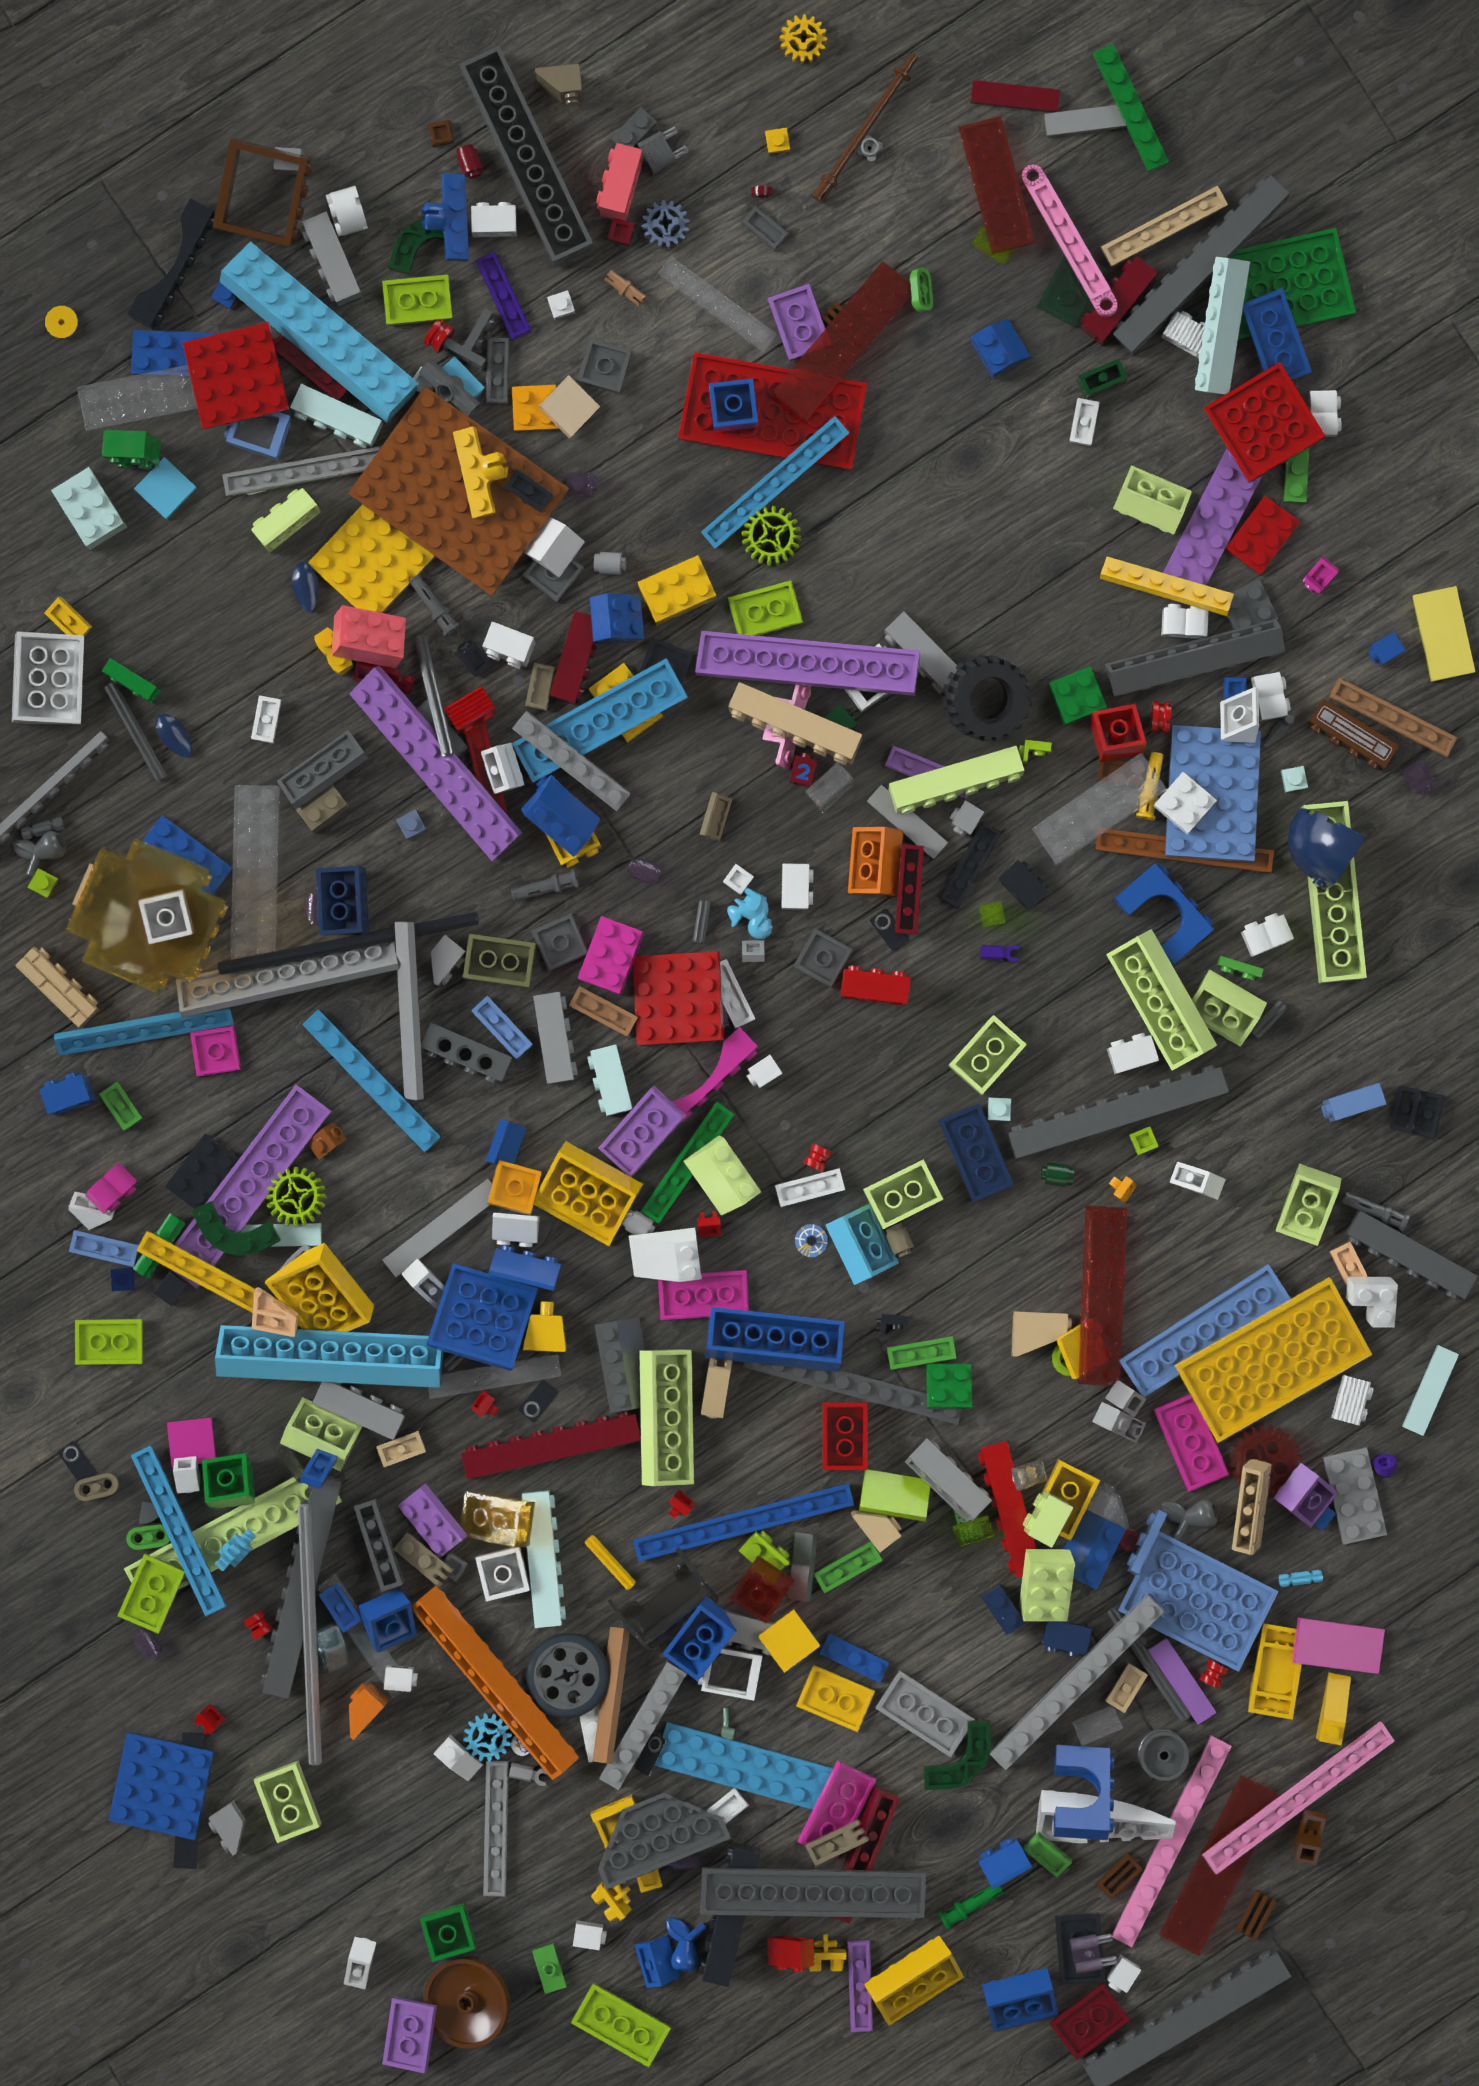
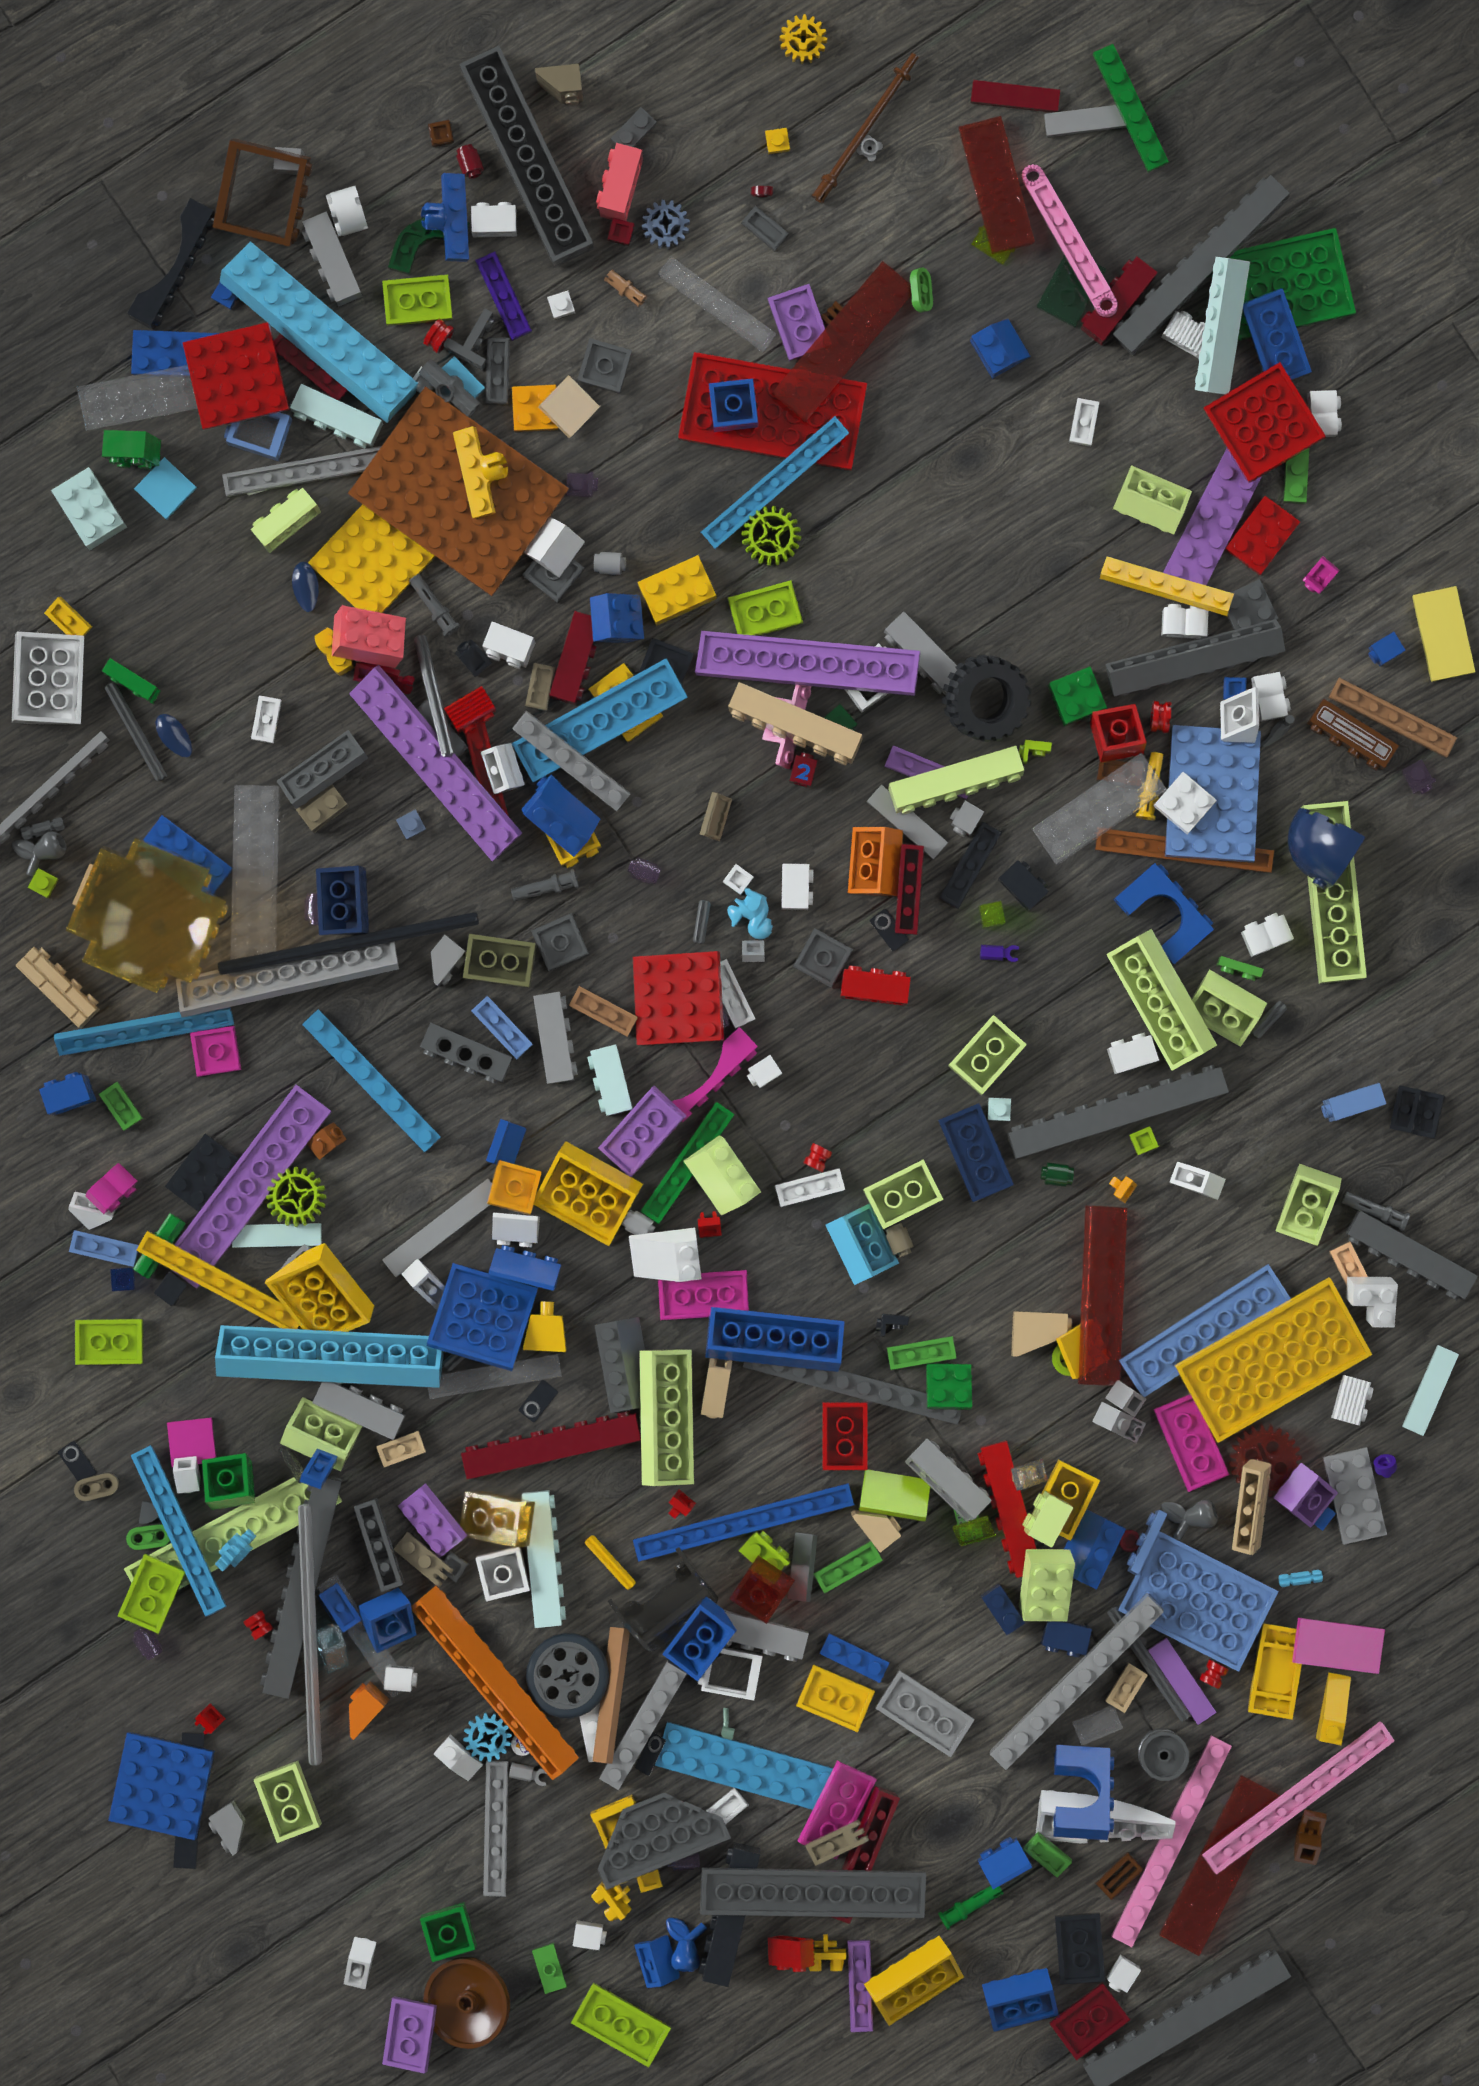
yellow piece [45,306,78,338] -> none
white brick [138,889,195,944] -> none
dark green plate [191,1201,281,1255] -> none
light nougat wing [252,1287,299,1337] -> none
light grey tile [395,921,424,1100] -> none
red tile [471,1390,499,1417] -> none
black plate [505,469,554,513] -> none
dark pink brick [578,916,645,996] -> none
dark grey piece [637,127,688,174] -> none
yellow tile [758,1609,820,1673] -> none
medium blue piece [795,1224,828,1257] -> none
clear hinge [805,762,855,813] -> none
dark green plate [924,1720,991,1790] -> none
clear purple piece [1069,1934,1117,1975] -> none
dark green brick [1077,359,1128,400] -> none
clear slope [1087,1483,1129,1529] -> none
tan plate [1100,186,1228,267] -> none
reddish brown tile [1235,1890,1276,1941] -> none
light aqua plate [1281,766,1308,793] -> none

